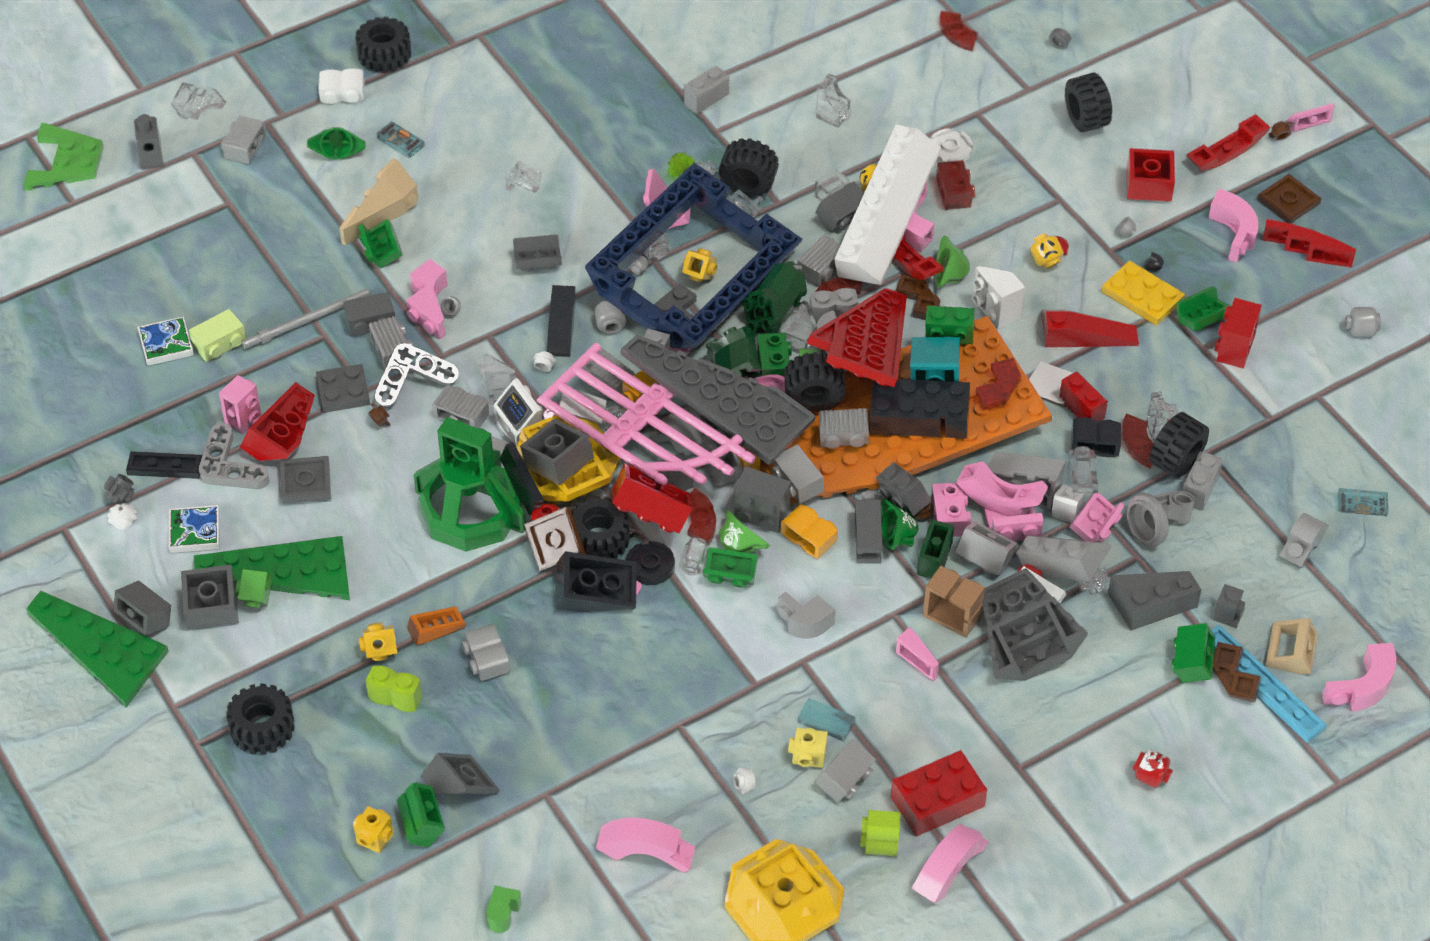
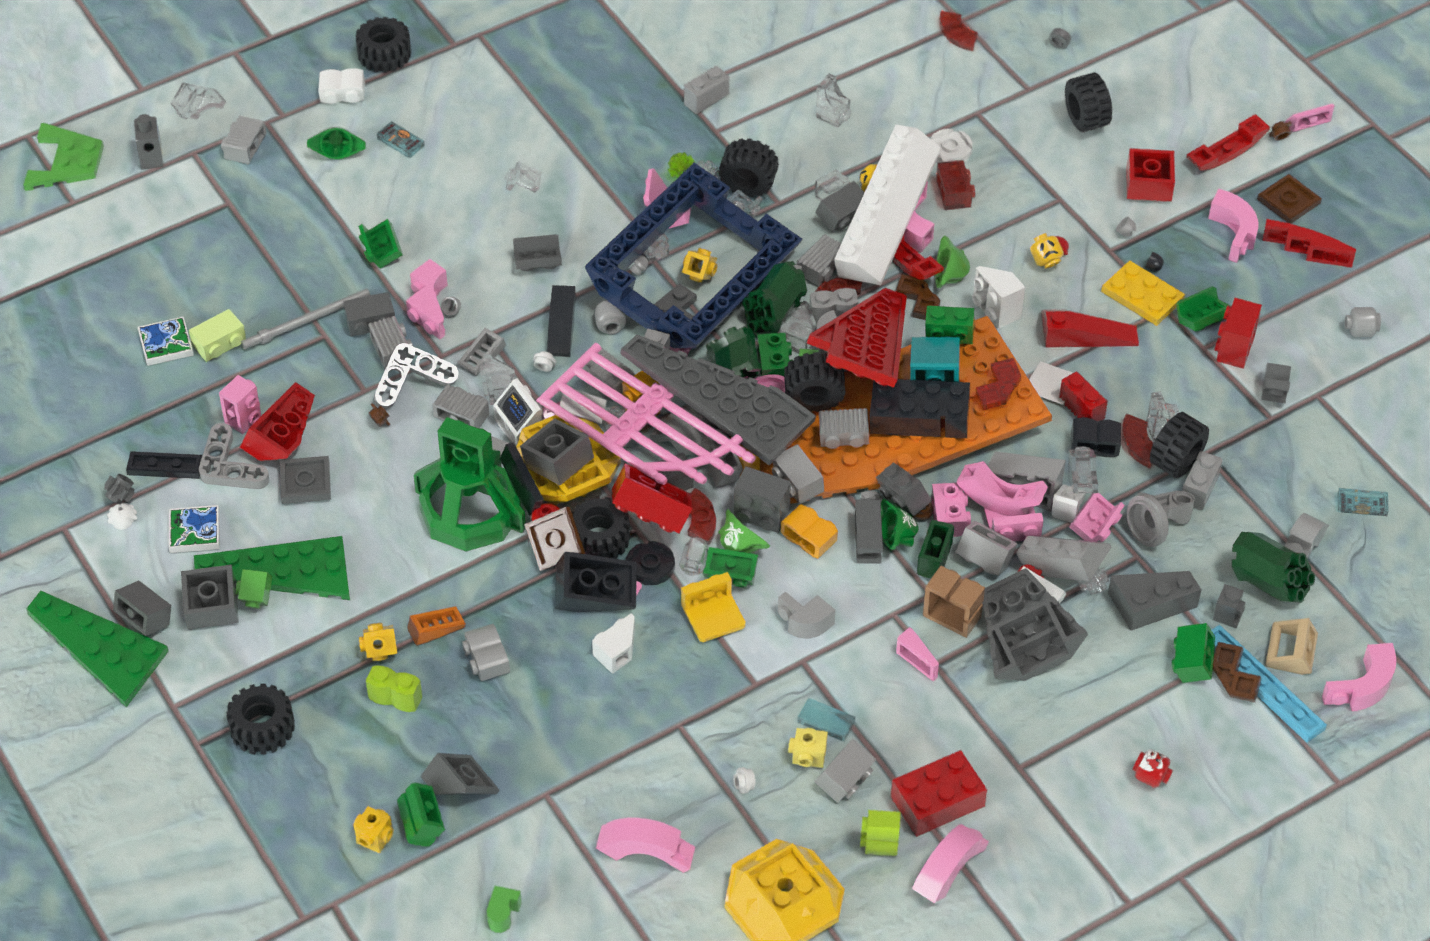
dark grey plate [316,364,370,413] -> none
tan wedge [340,158,419,245] -> none
none -> light grey slope [457,328,506,376]
none -> white slope [592,613,635,674]
none -> yellow bracket [681,572,746,642]
none -> dark green brick [1231,532,1315,603]
none -> dark grey brick [1261,363,1291,403]

